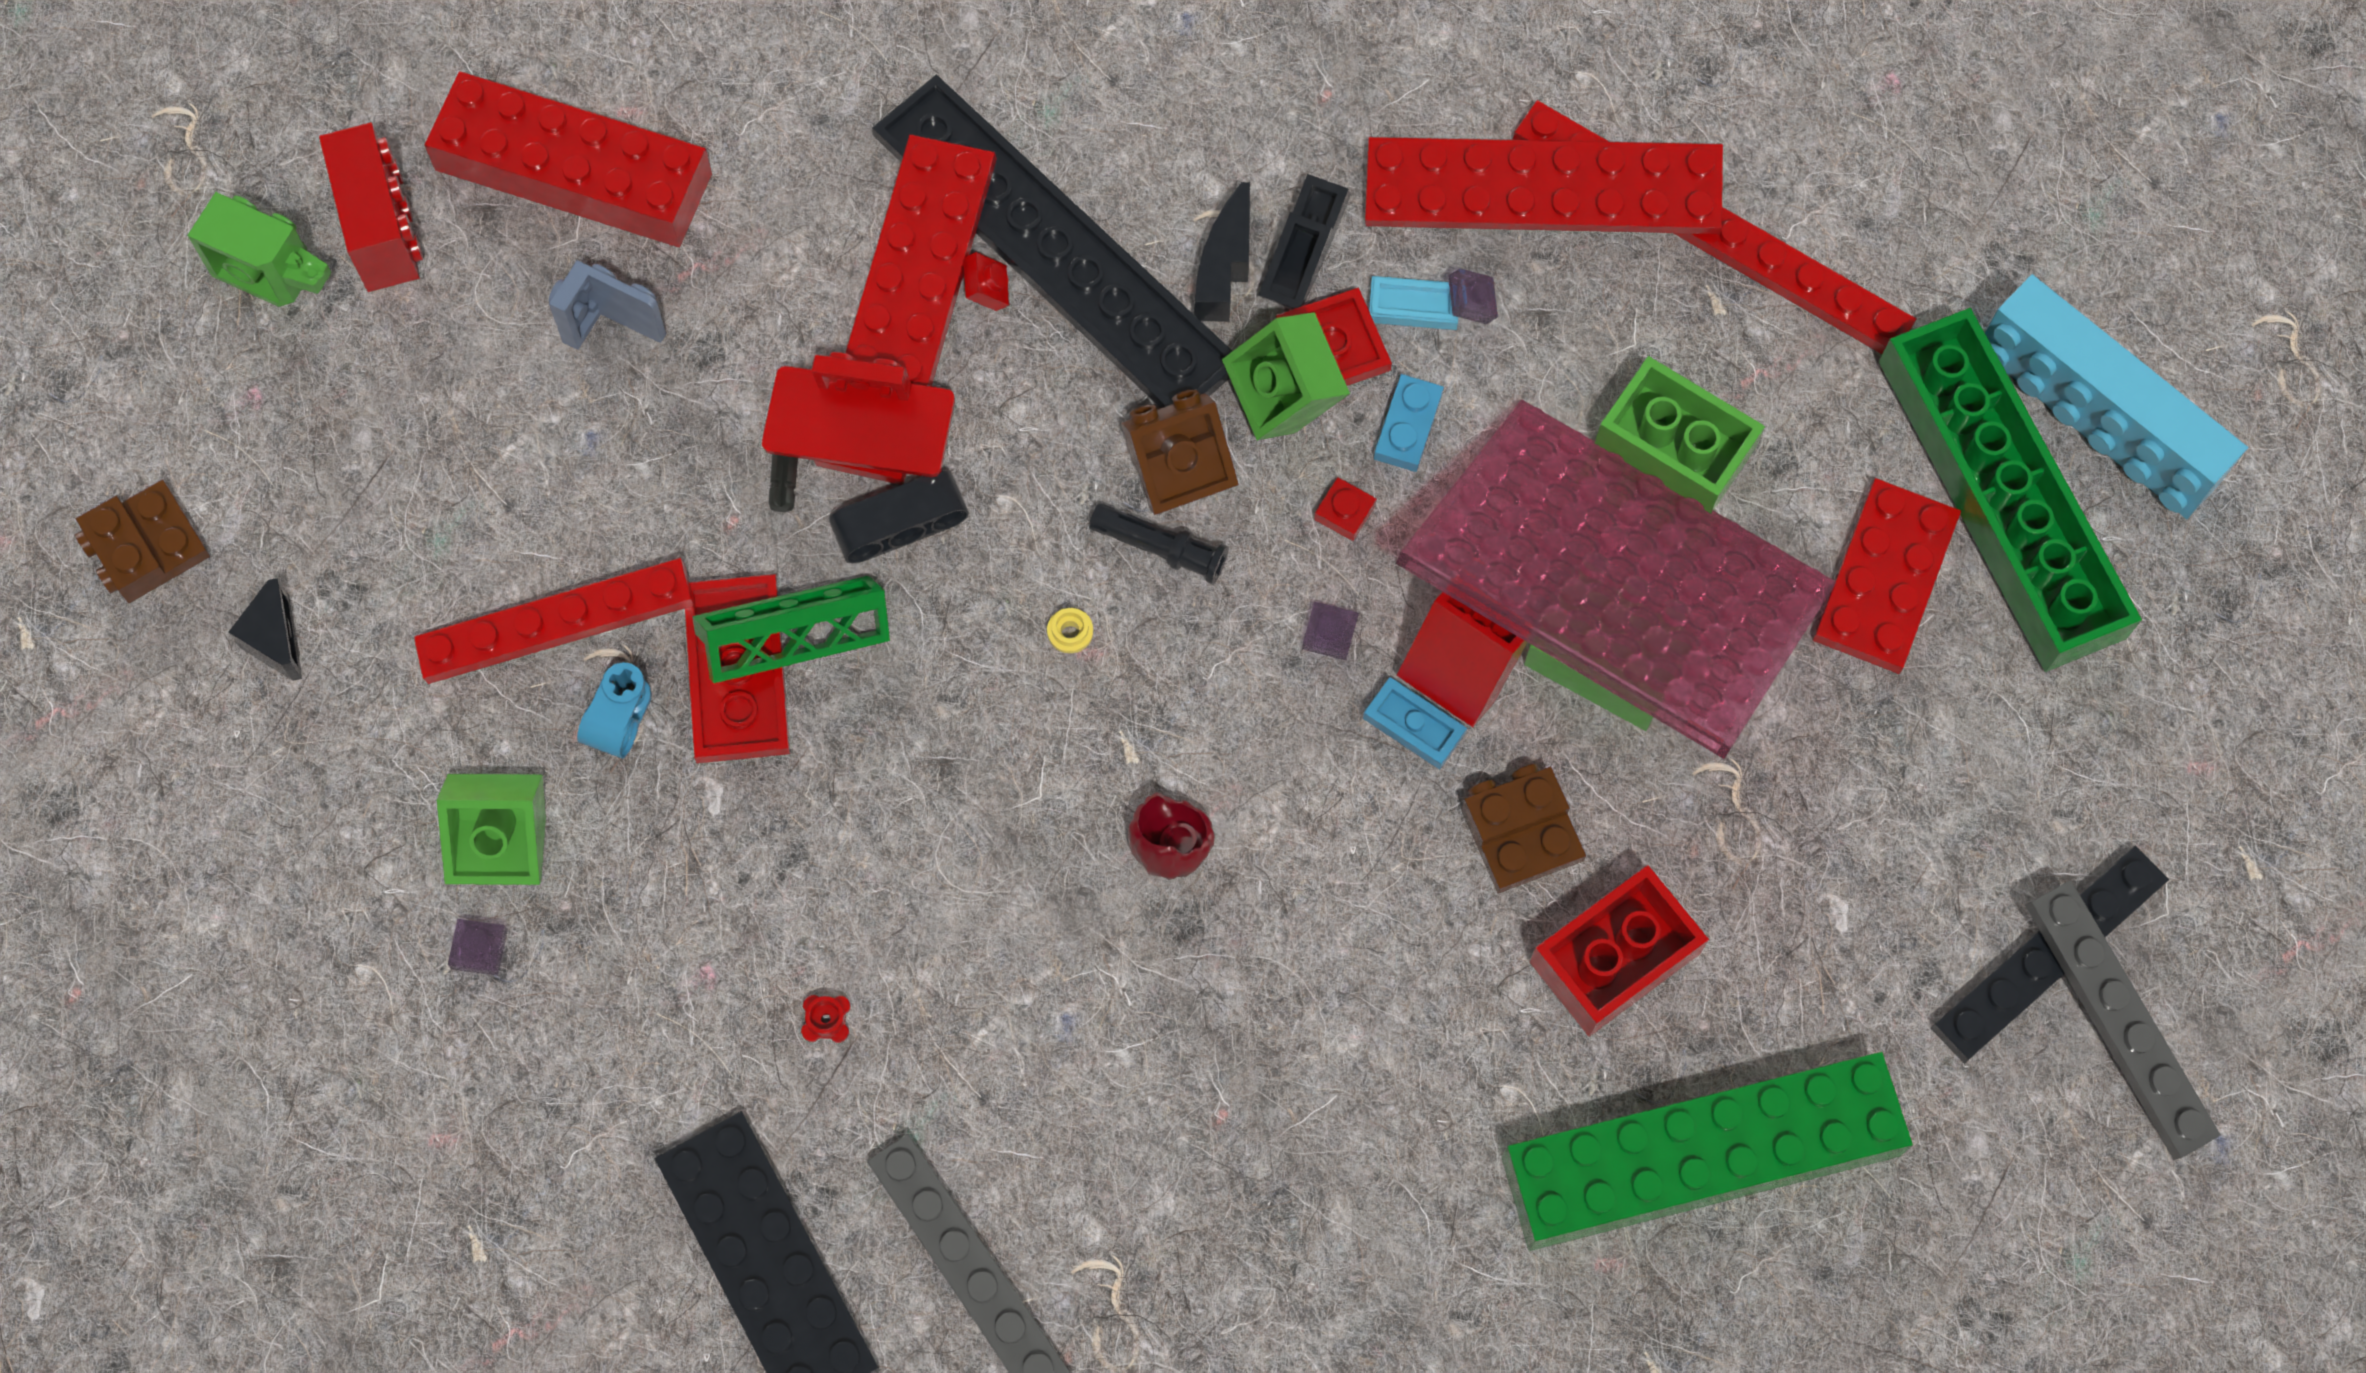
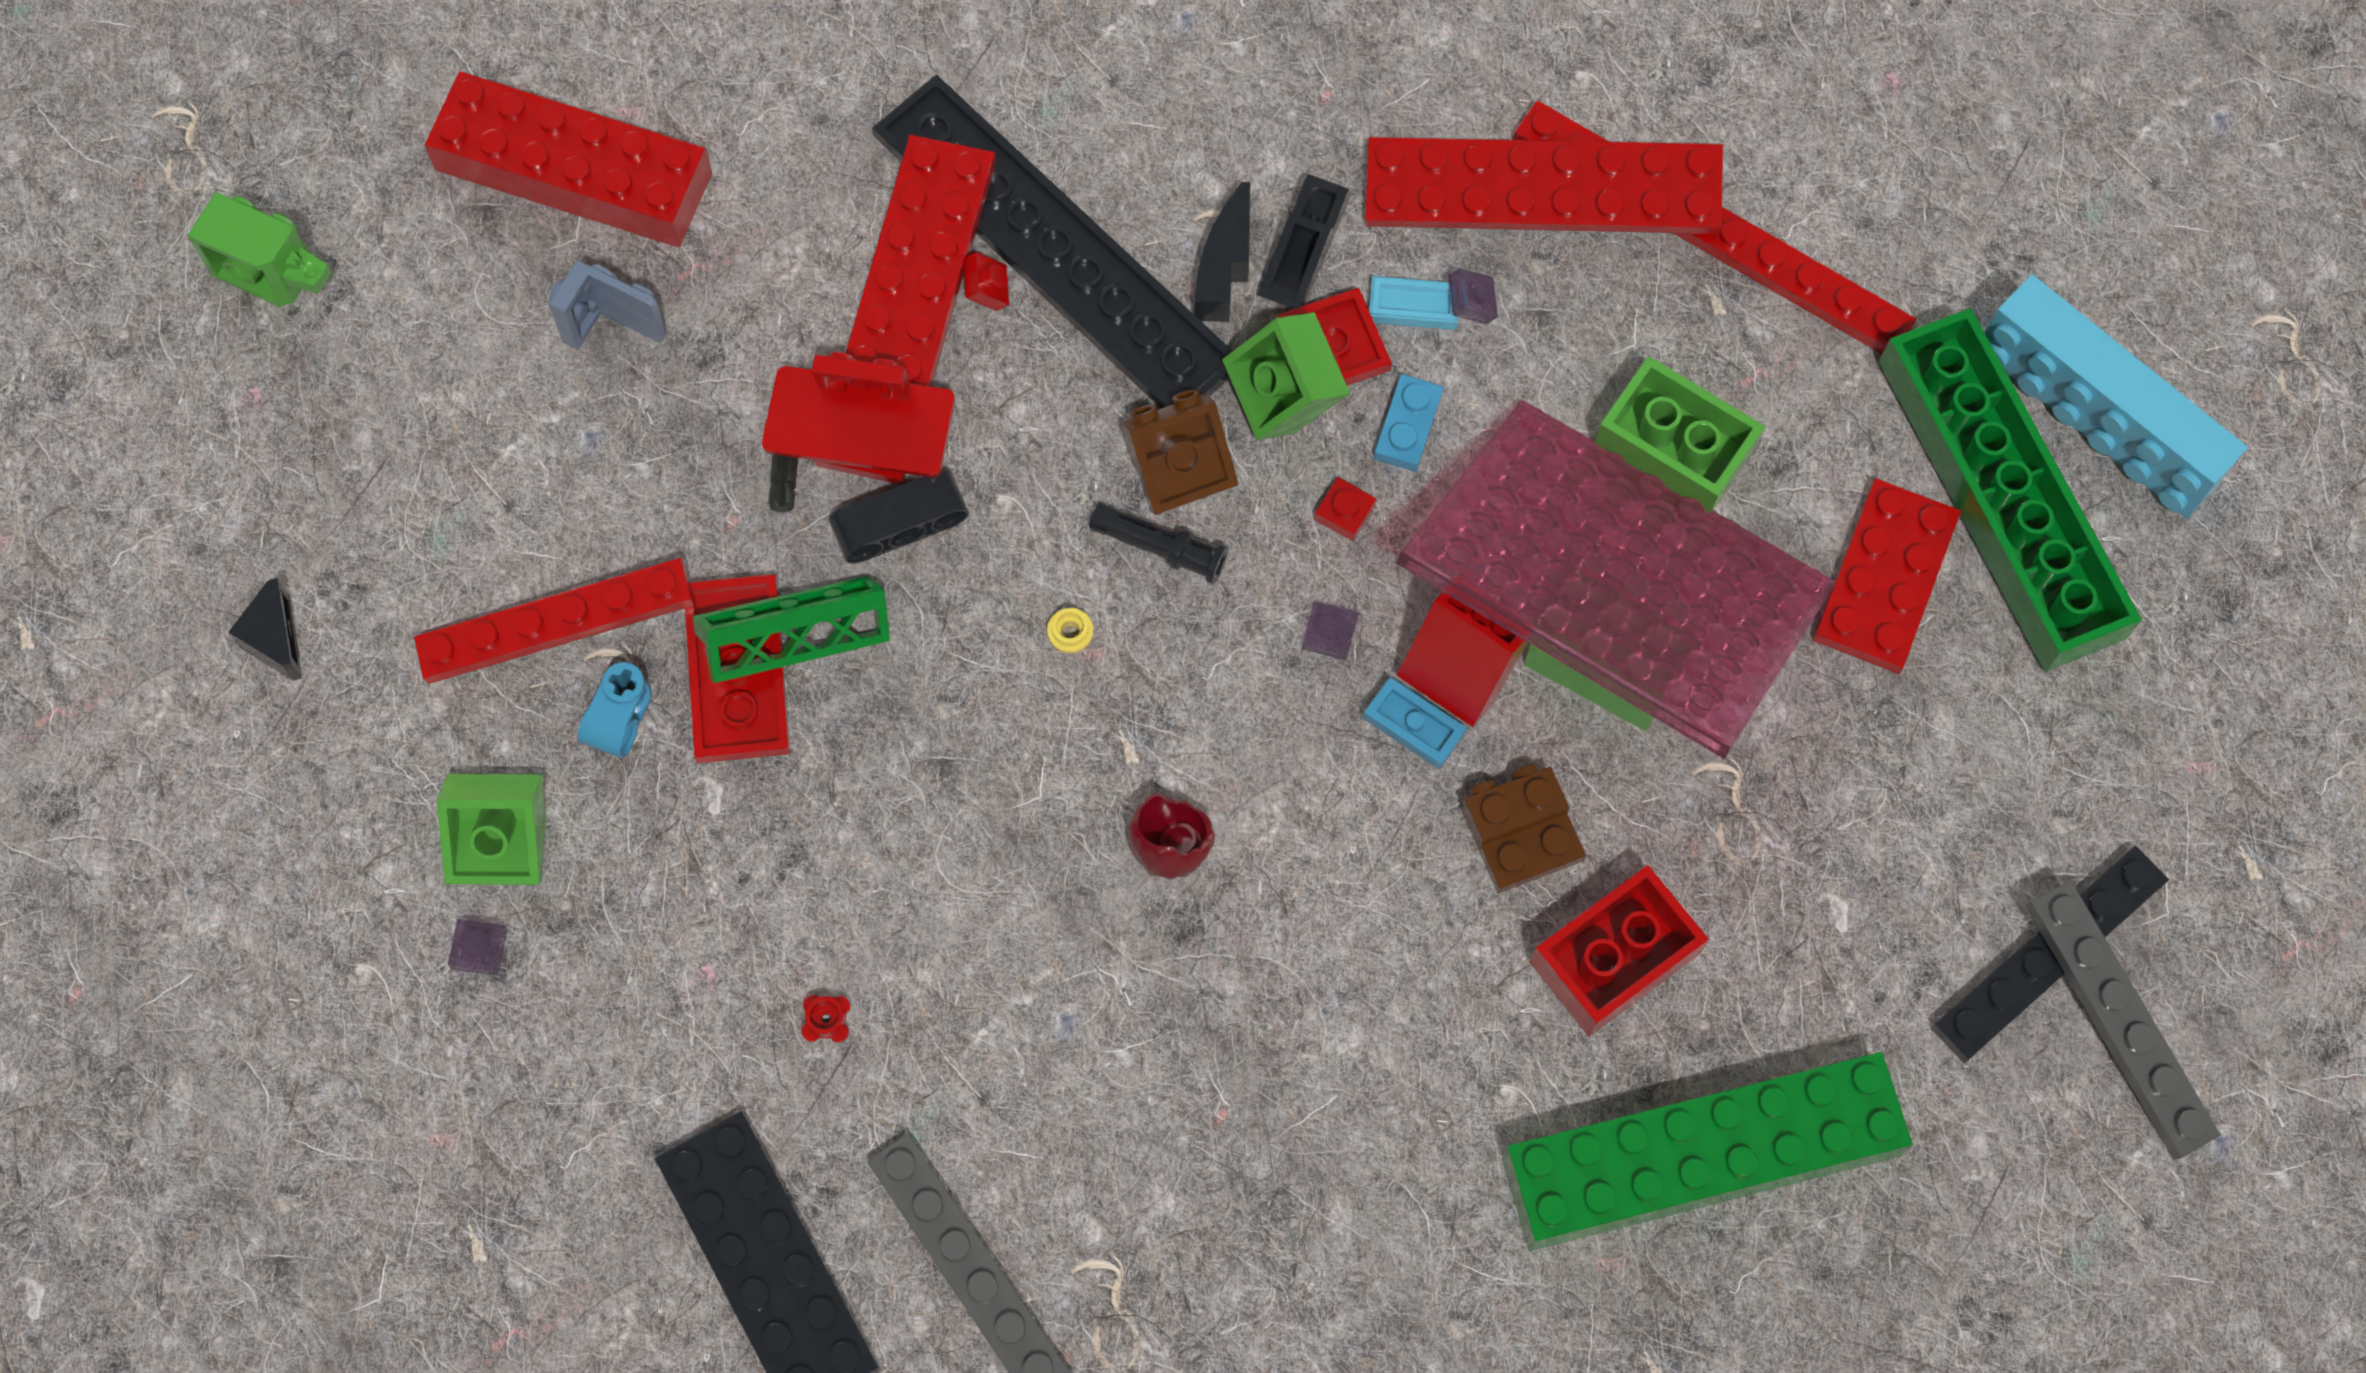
reddish brown plate [74,479,211,603] -> none
red brick [319,122,423,292] -> none

